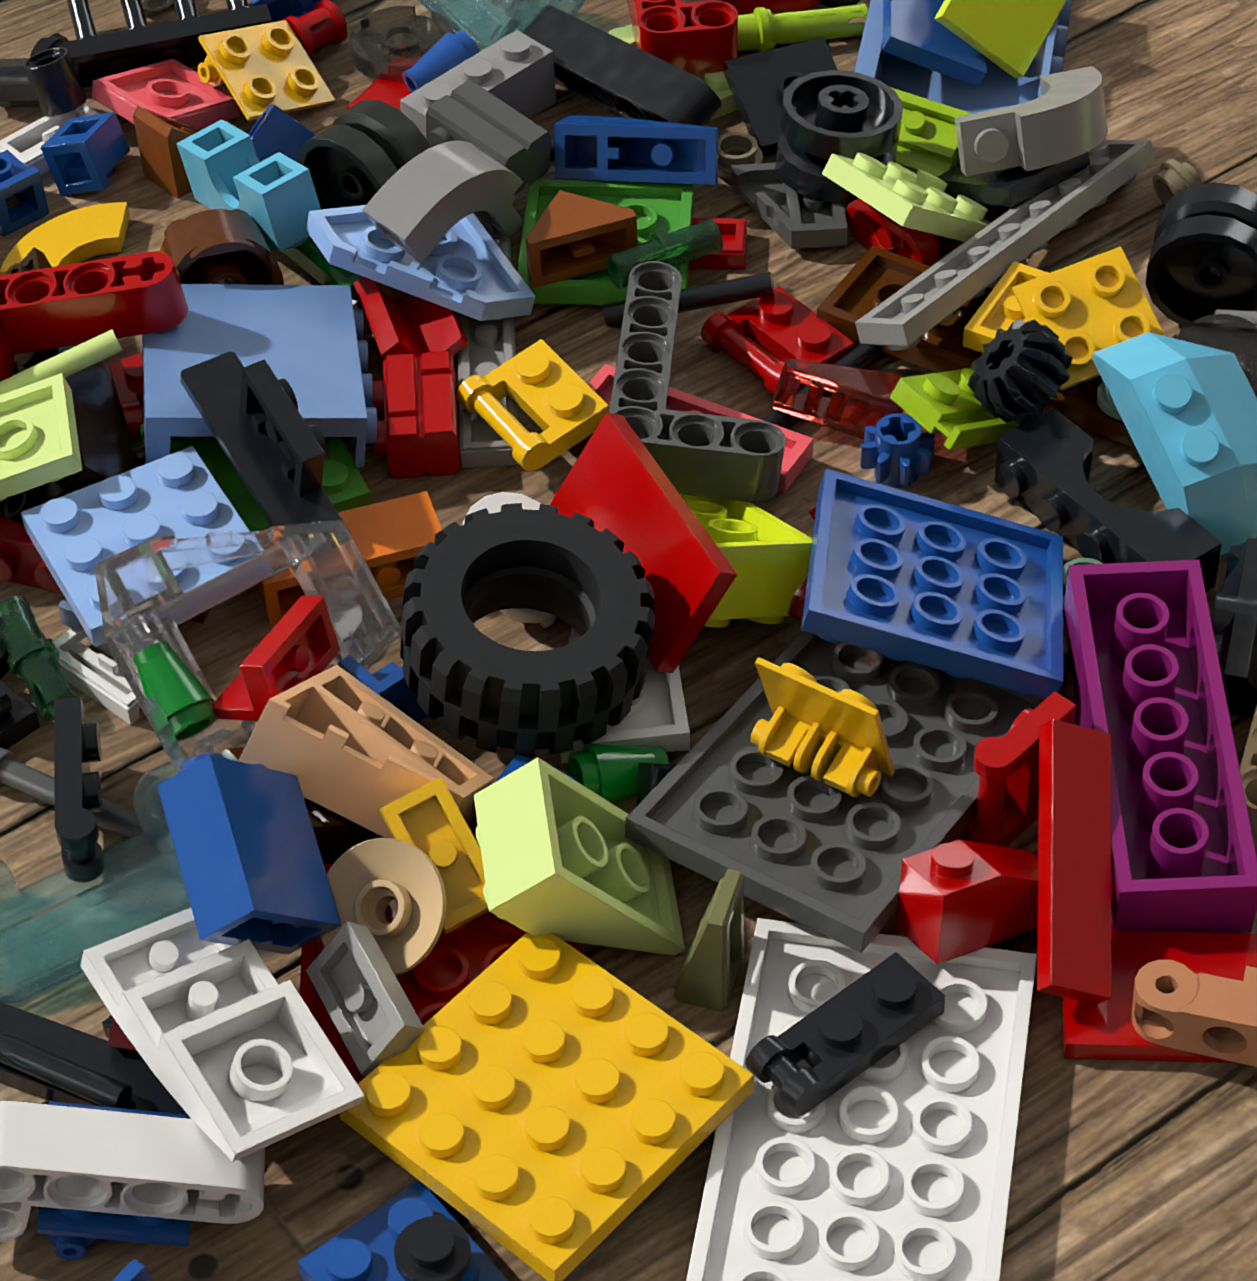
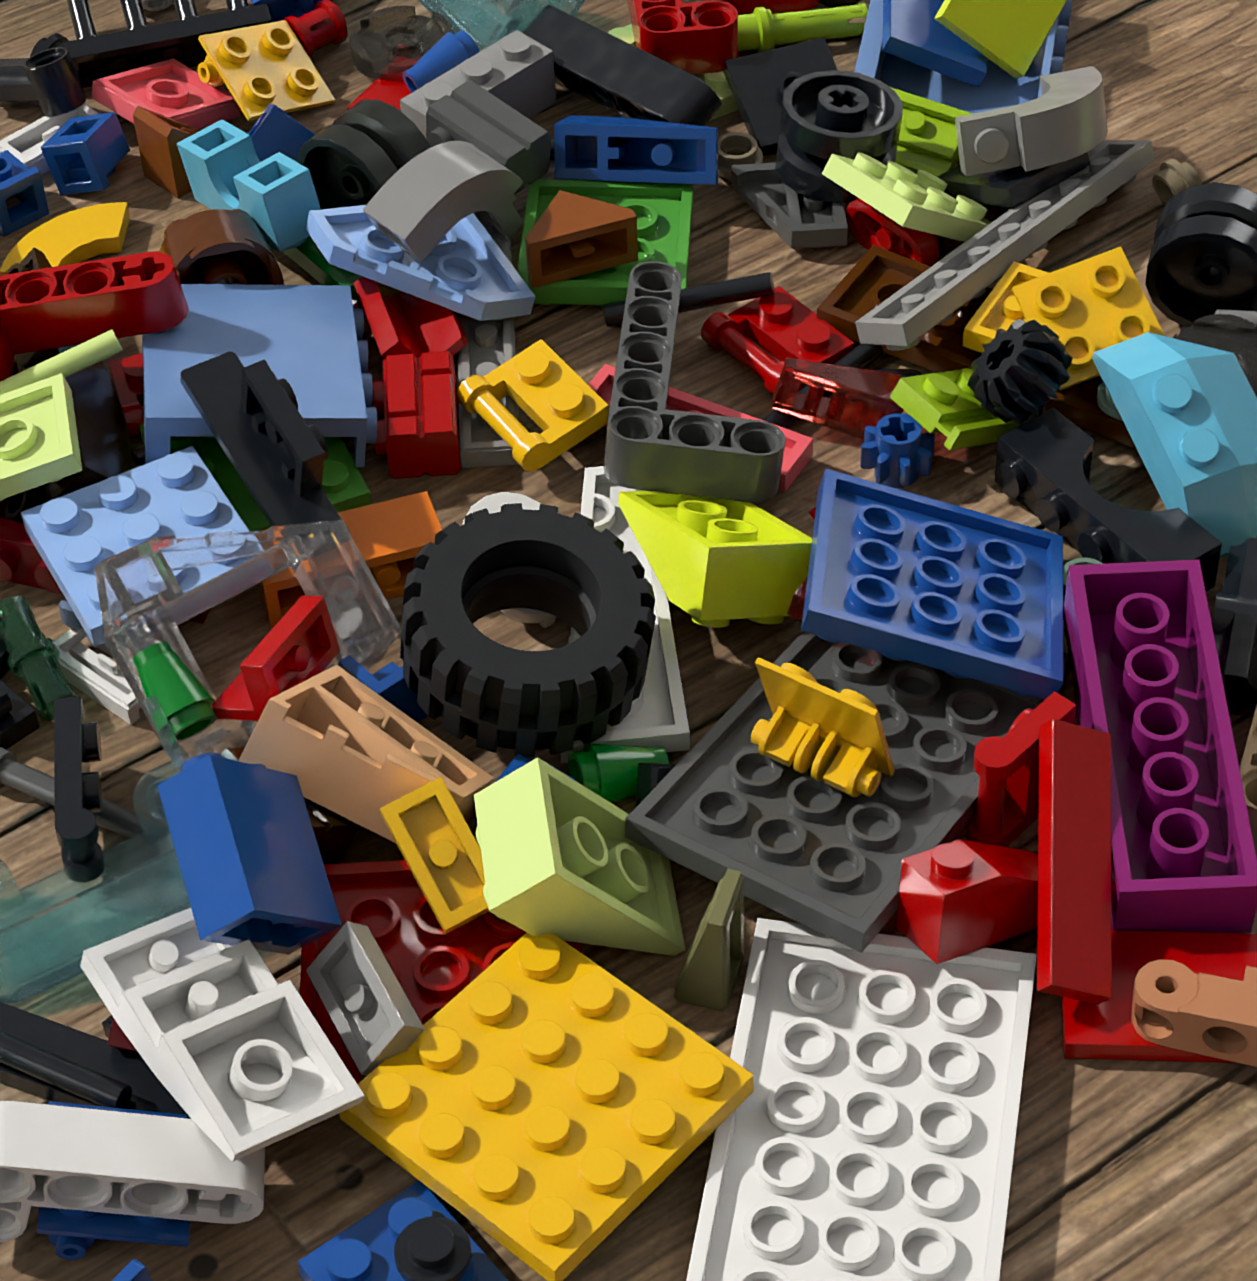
tan dish [321,838,447,976] -> none
red tile [550,412,738,673] -> none
clear green pin [606,218,723,289] -> none
red tile [690,218,747,270] -> none
black plate [745,952,945,1116] -> none

